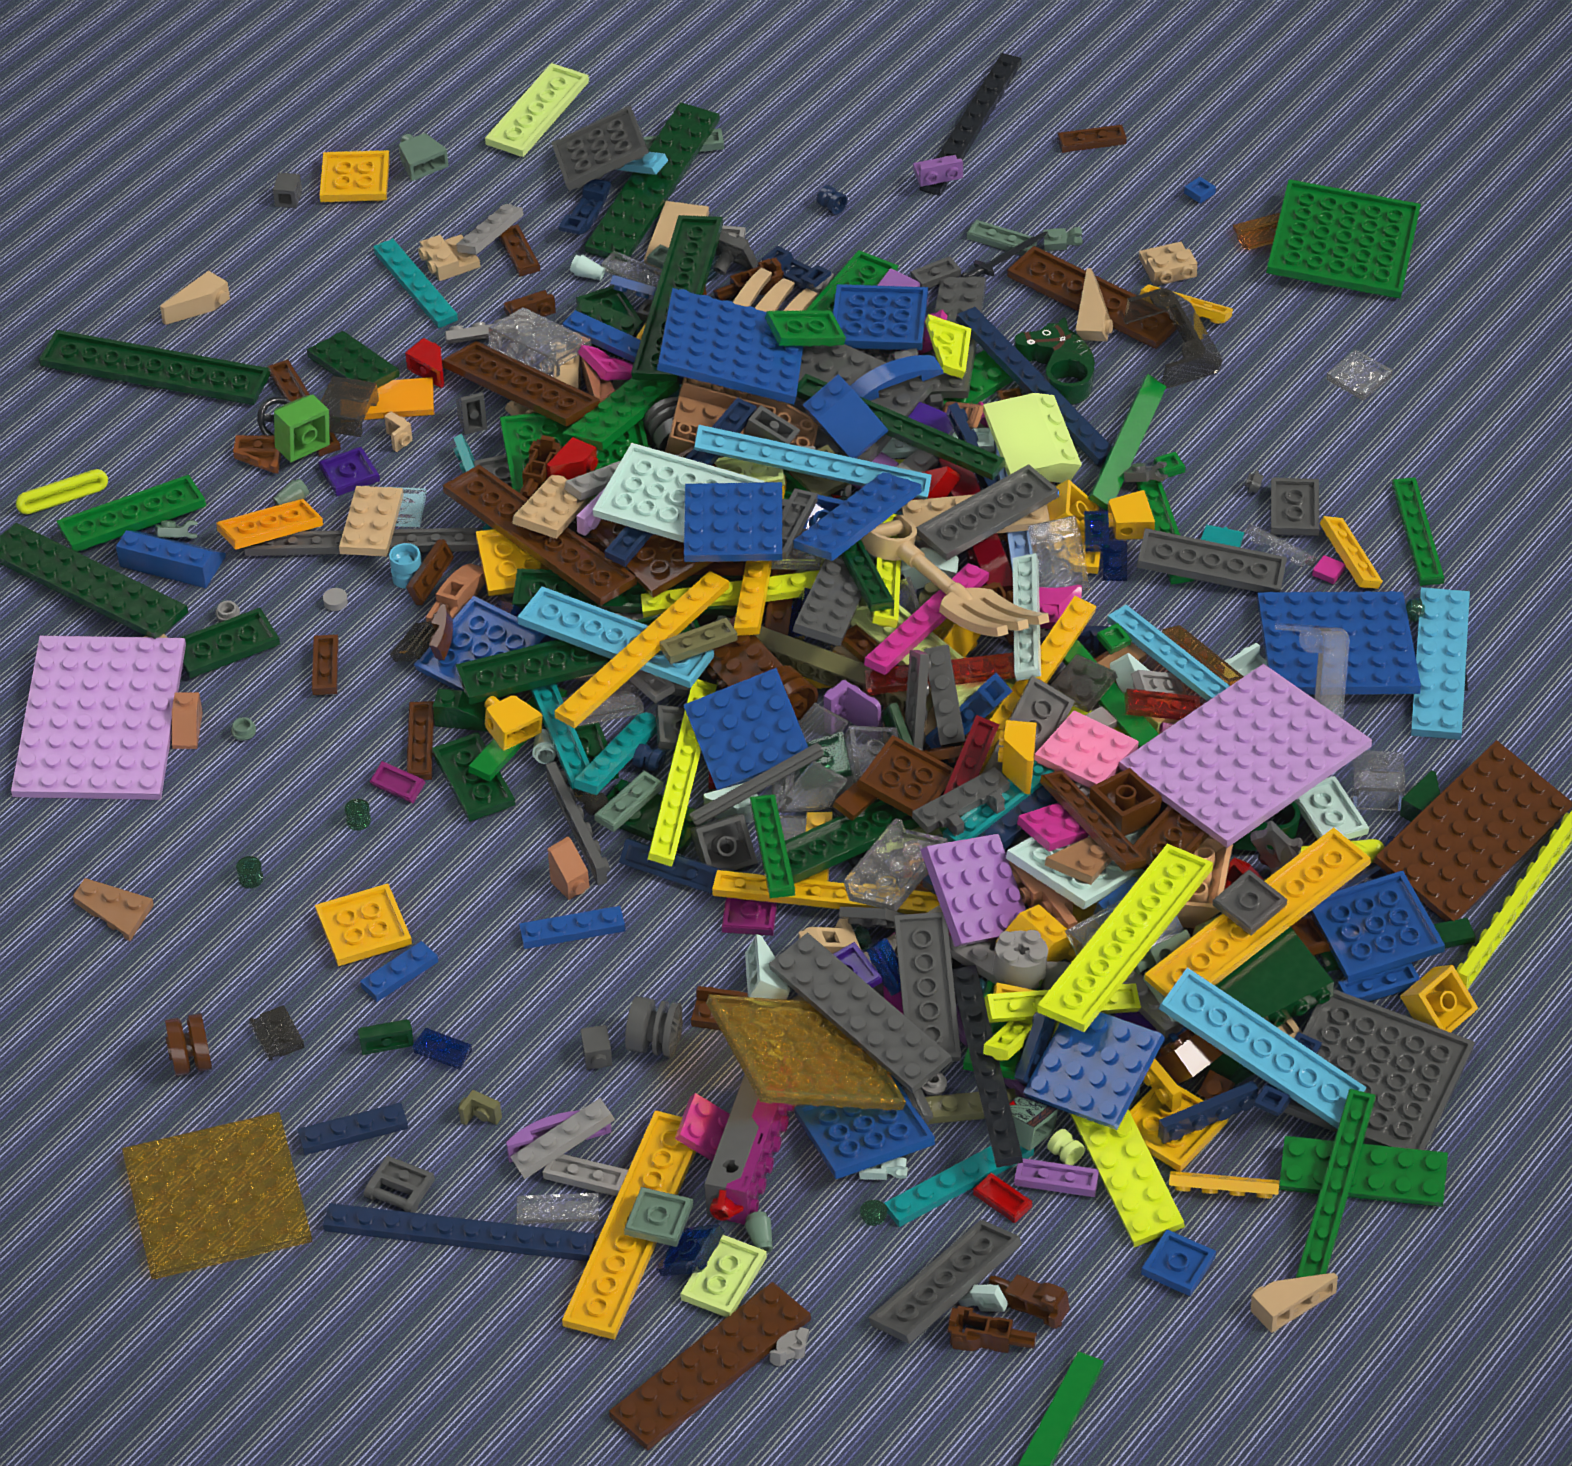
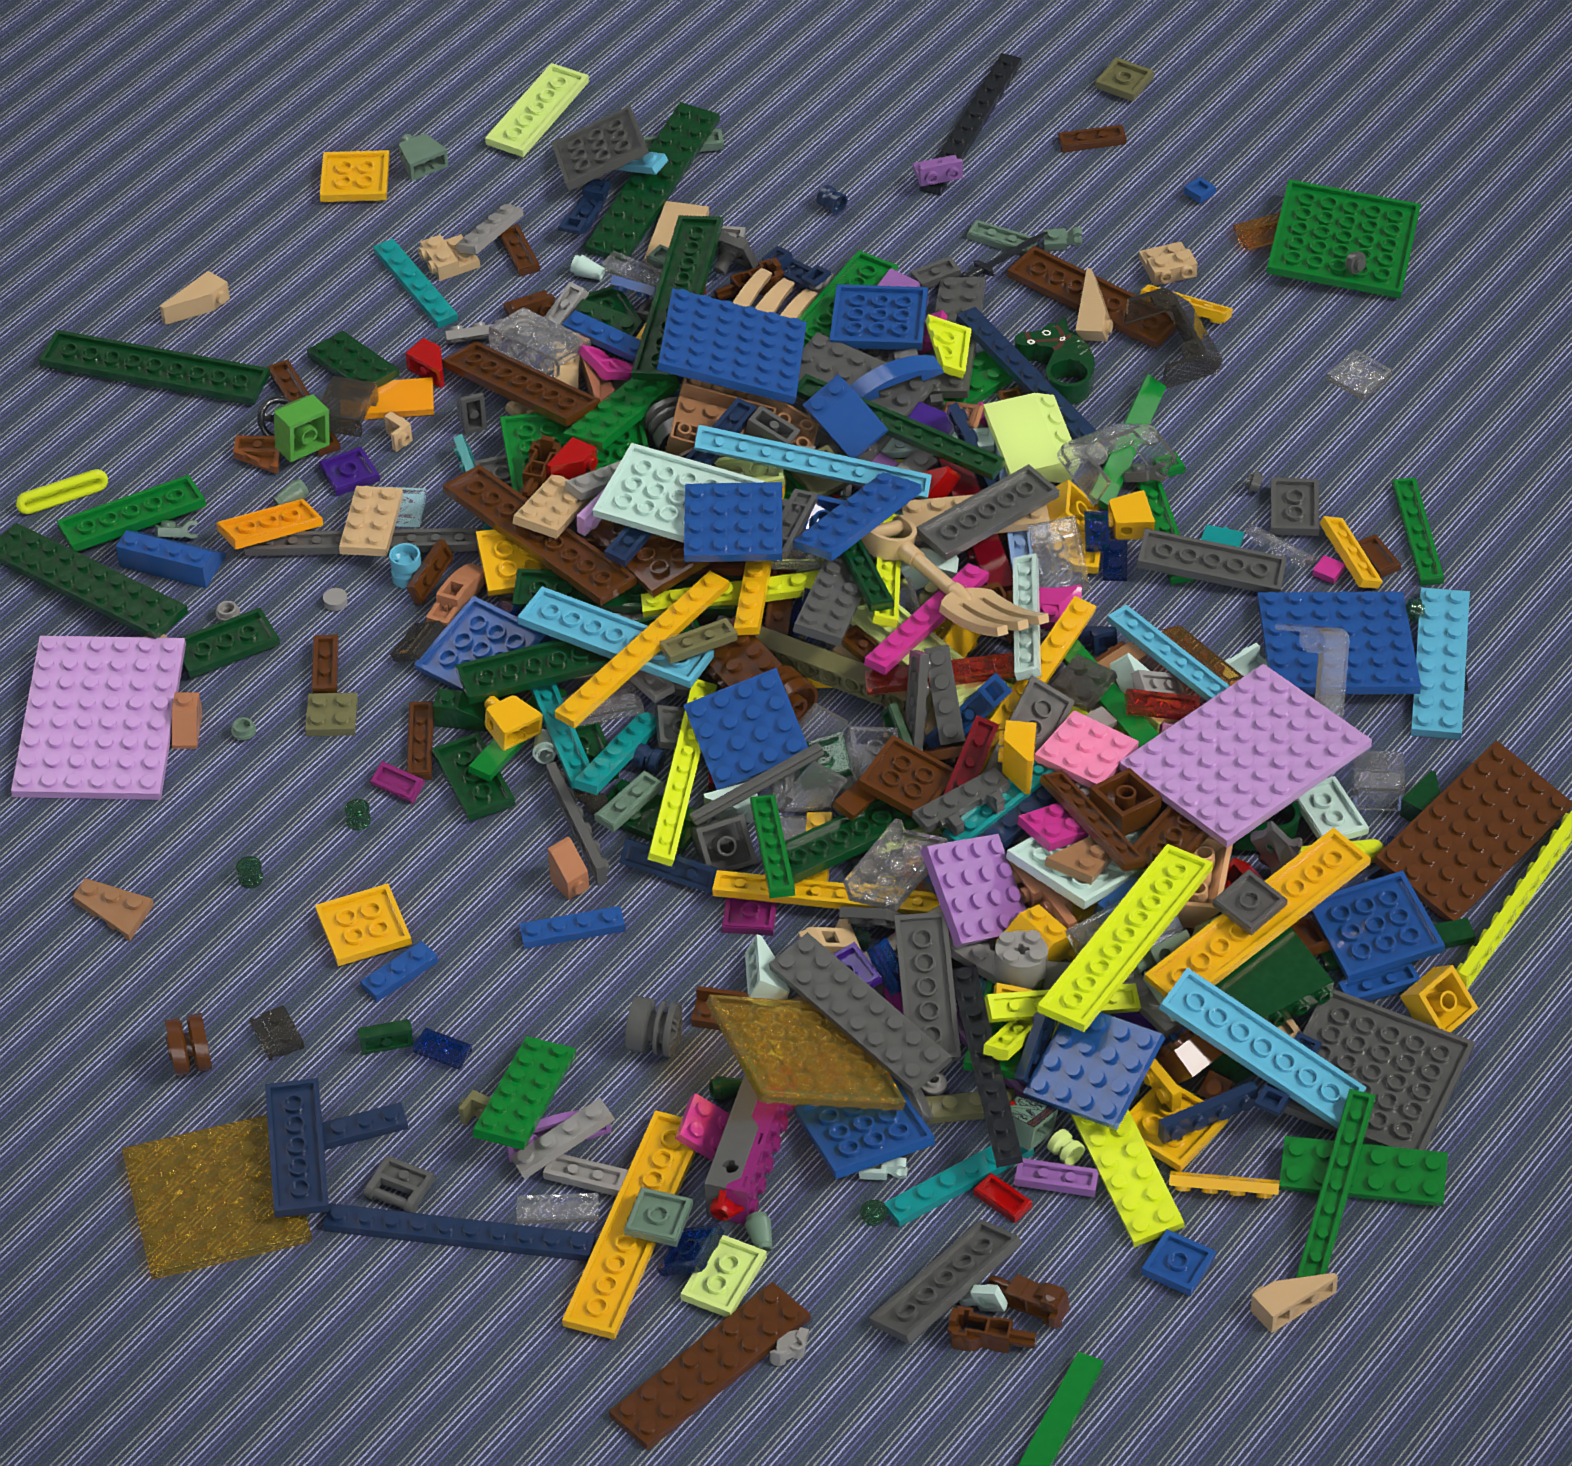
dark grey brick [273,173,302,208] -> none
slope [429,603,453,660] -> none
dark grey brick [580,1025,613,1070] -> none
green plate [765,311,846,347] -> none
medium lavender bracket [824,680,881,738] -> none
green tile [1097,623,1132,655] -> none
none -> dark blue plate [265,1078,330,1218]
none -> olive plate [305,693,358,736]
none -> green plate [473,1036,576,1150]
none -> light grey plate [544,282,589,329]
none -> dark green cone [709,1076,743,1102]
none -> clear windscreen [1057,423,1177,505]
none -> olive plate [1095,57,1154,102]
none -> dark grey plate [1345,251,1366,274]
none -> reddish brown tile [1358,534,1401,578]

